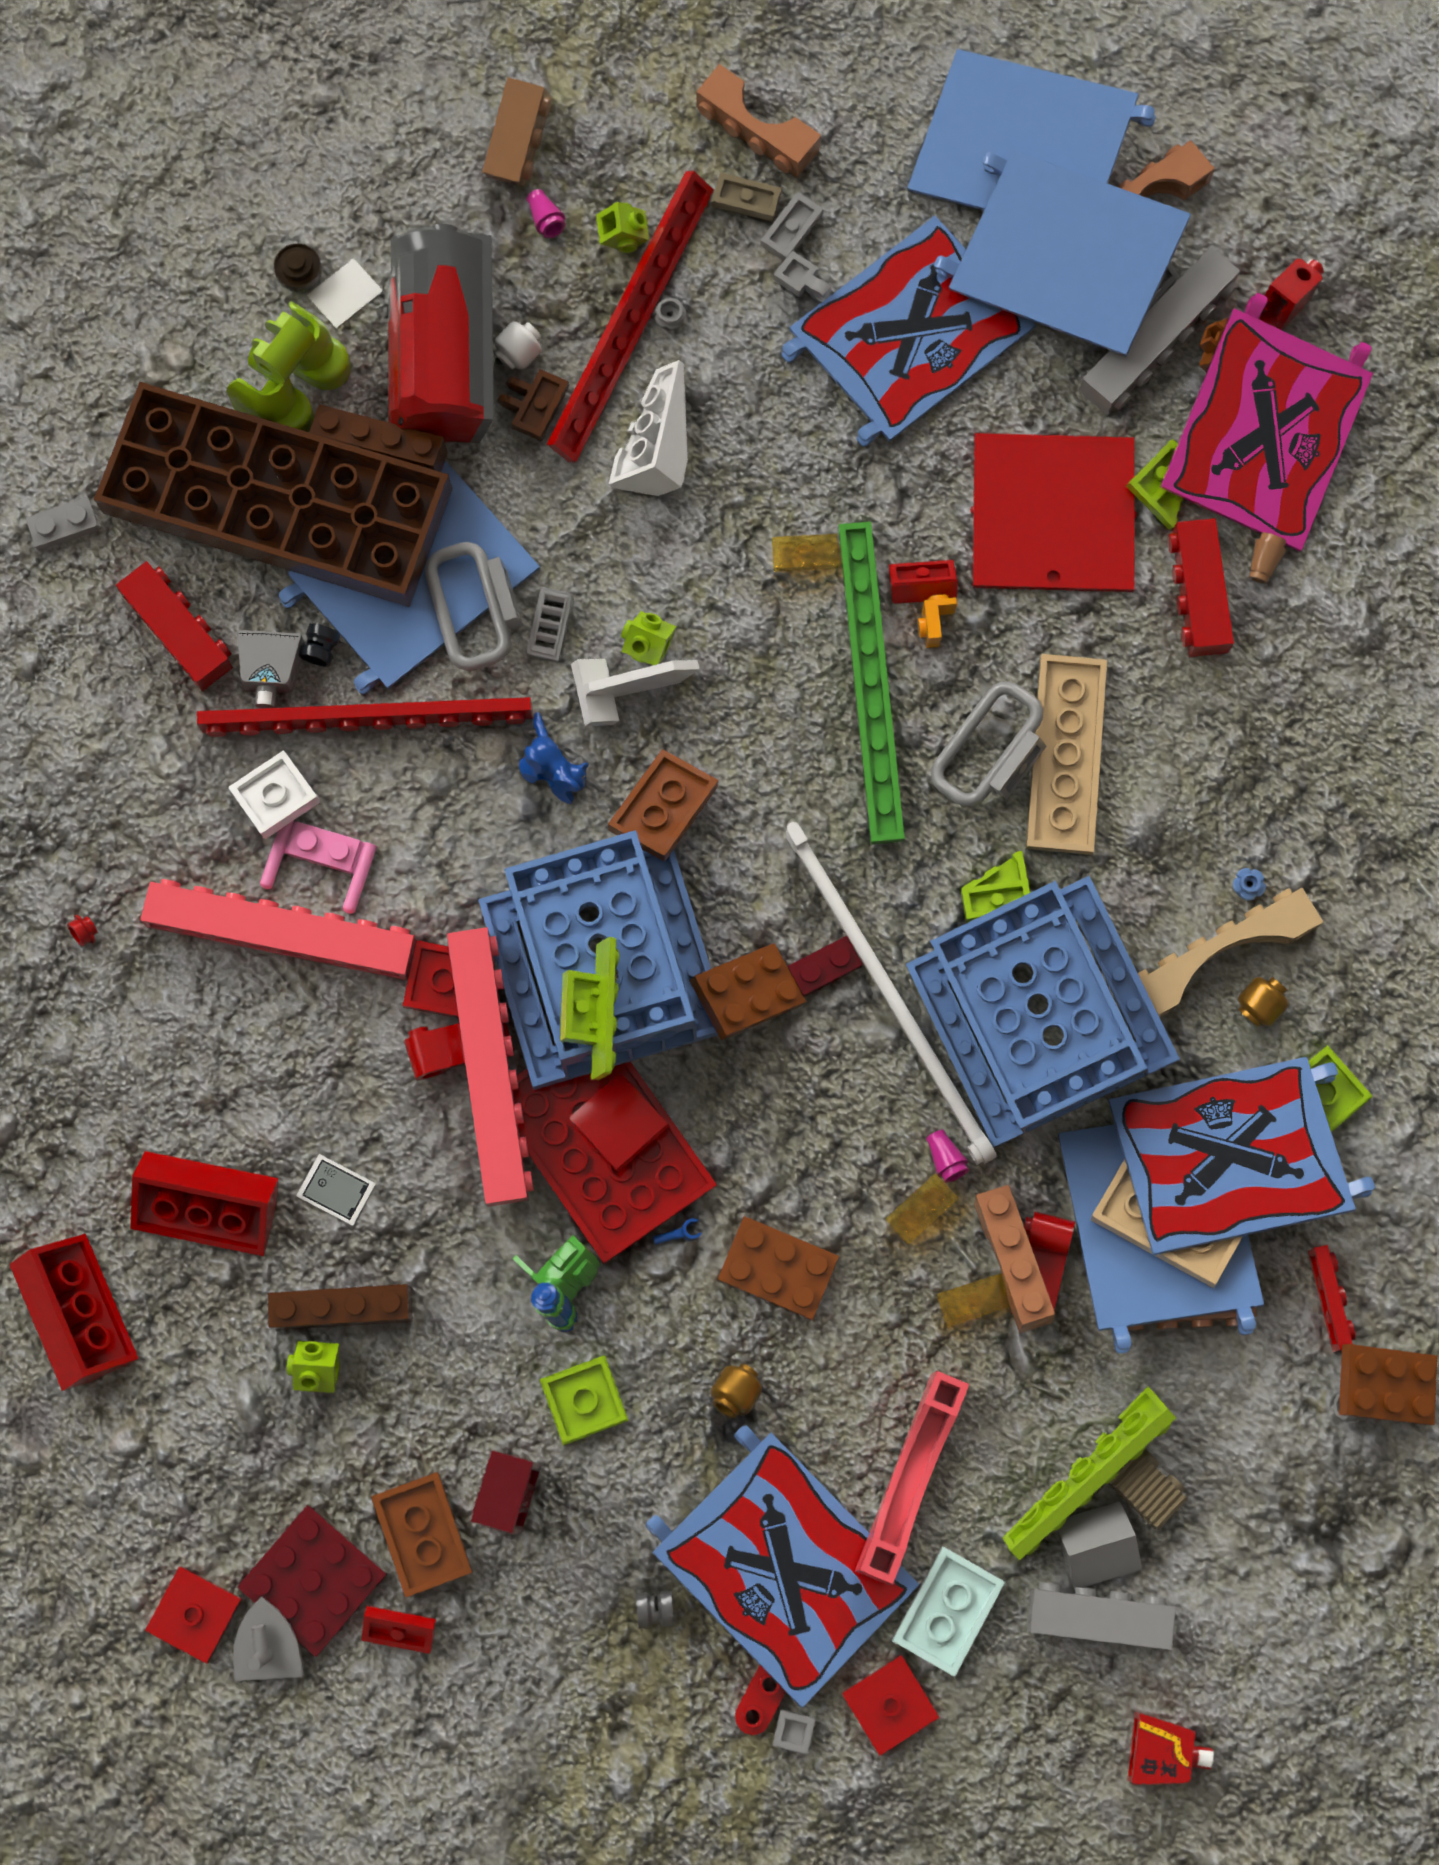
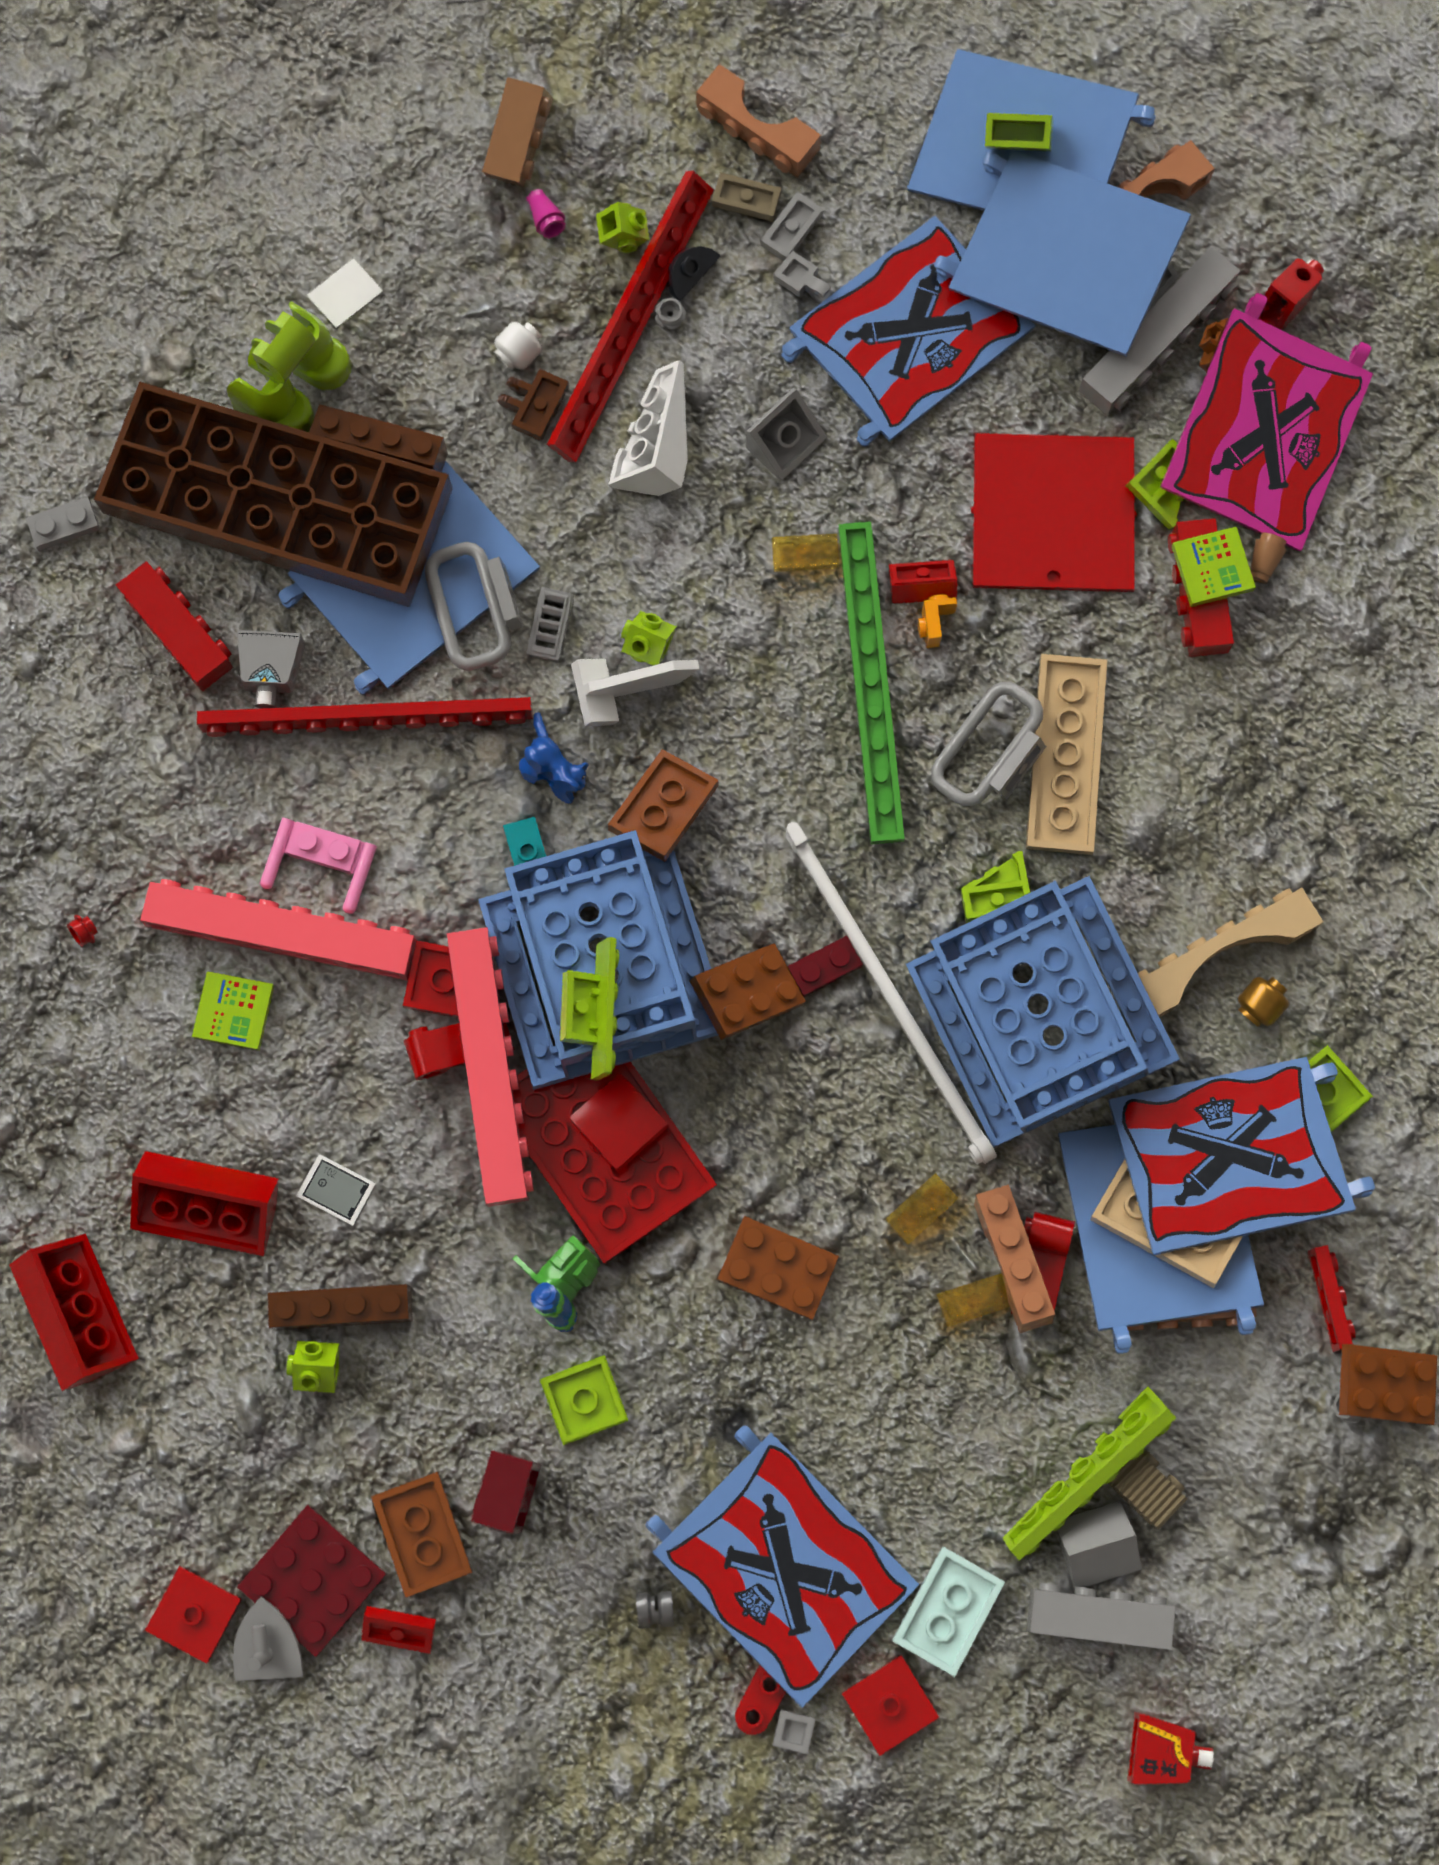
white plate [228,750,320,839] -> none
dark brown plate [273,243,322,292] -> none
black wheel [299,623,340,667] -> none
piece [388,224,494,443] -> none
blue hand [653,1218,702,1245] -> none
pearl gold head [711,1364,762,1418] -> none
coral arch [855,1371,969,1585] -> none
dark pink cone [926,1130,969,1183] -> none
medium blue plate [1233,868,1266,901] -> none
none -> lime tile [192,971,274,1051]
none -> teal plate [503,816,546,866]
none -> black plate [668,246,721,302]
none -> light grey slope [746,388,827,480]
none -> lime brick [985,113,1054,152]
none -> lime tile [1171,526,1256,607]

